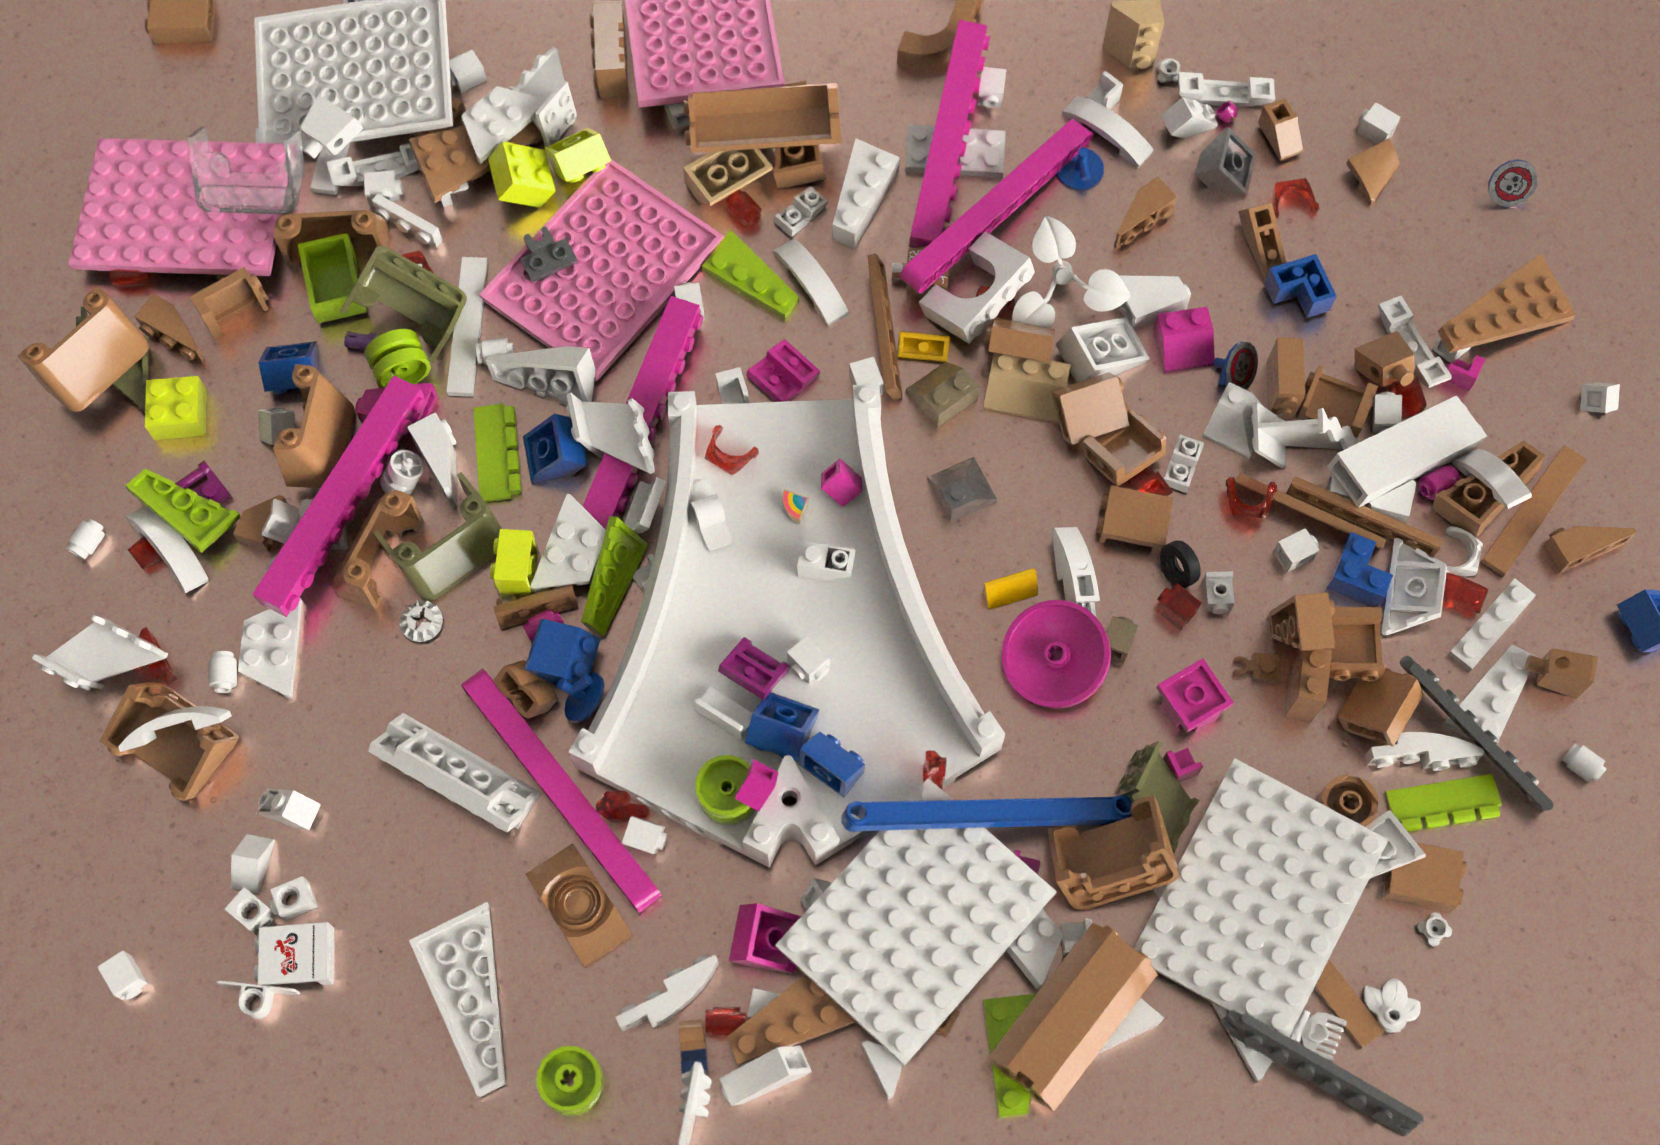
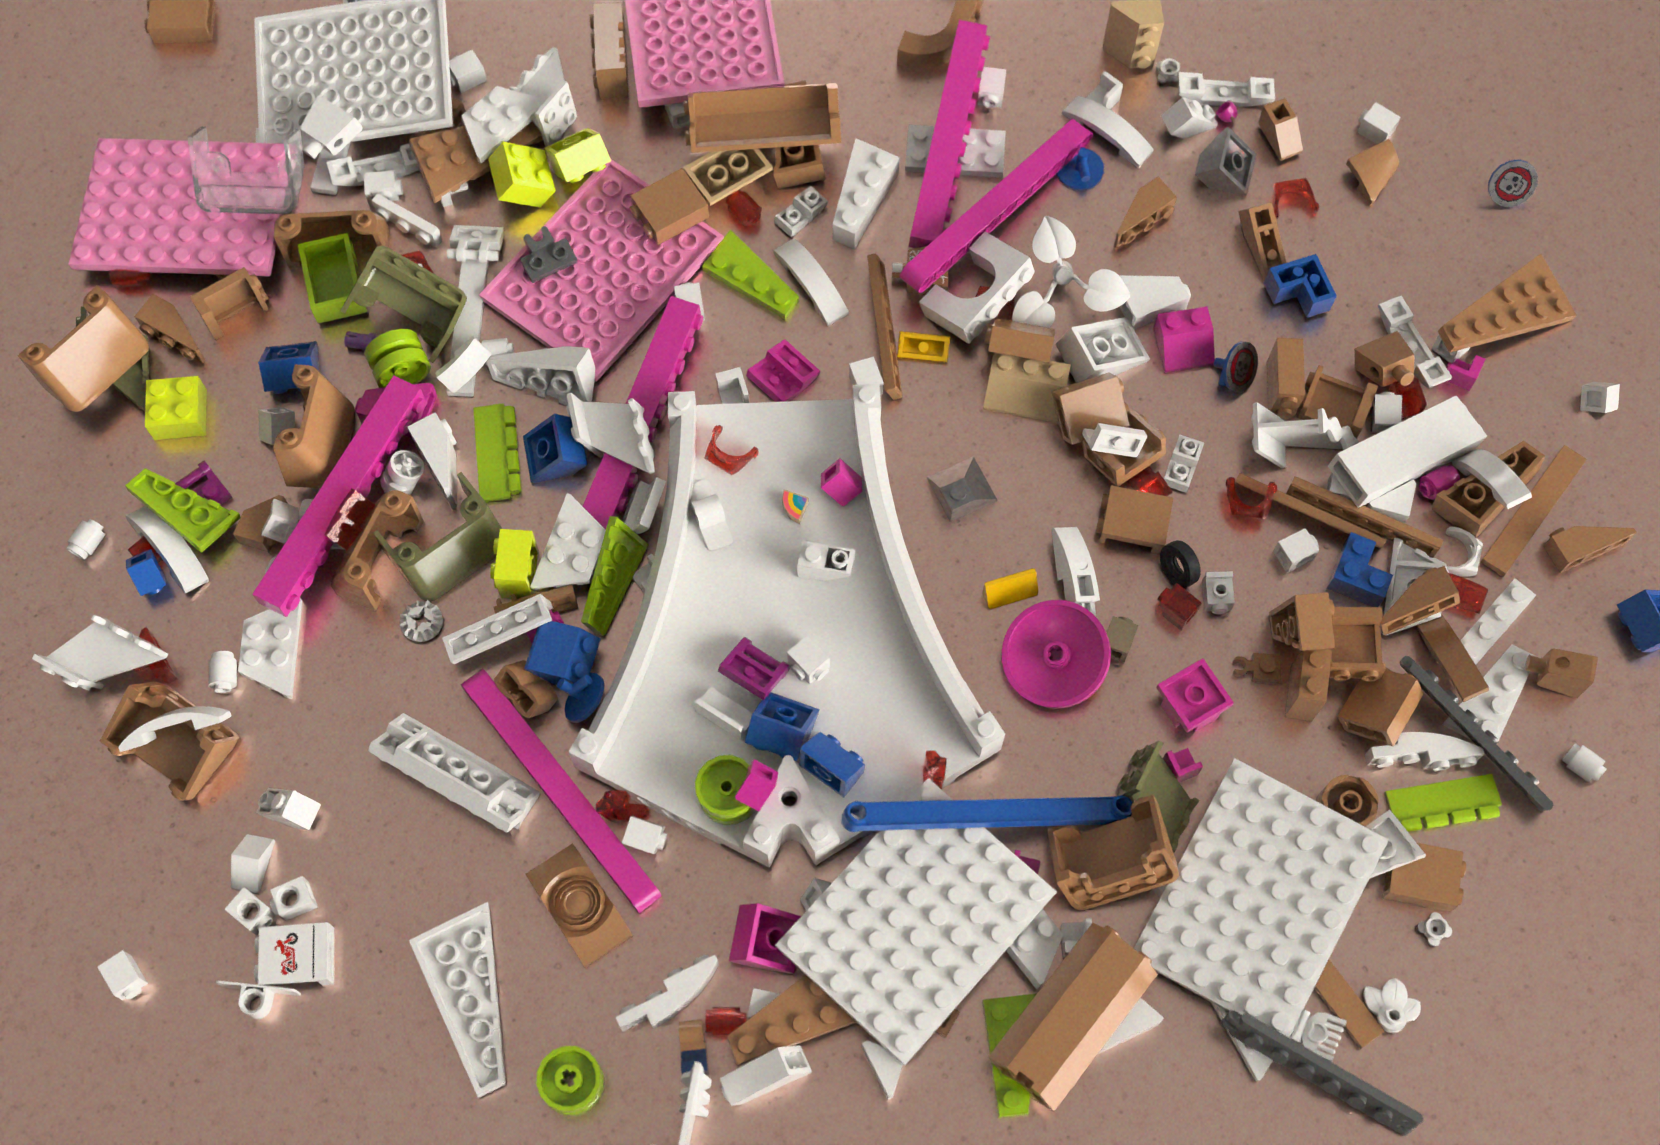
dark tan slope [906,362,979,428] -> none
white slope [1202,382,1263,459] -> none
none -> blue brick [126,549,166,596]
none -> clear red slope [325,488,375,550]
none -> white slope [435,336,491,393]
none -> white fence [442,594,553,664]
none -> white plate [447,225,504,263]
none -> medium nougat brick [630,168,709,245]
none -> white panel [1082,423,1147,457]
none -> medium nougat slope [1380,566,1460,636]
none -> medium nougat slope [1416,614,1489,702]

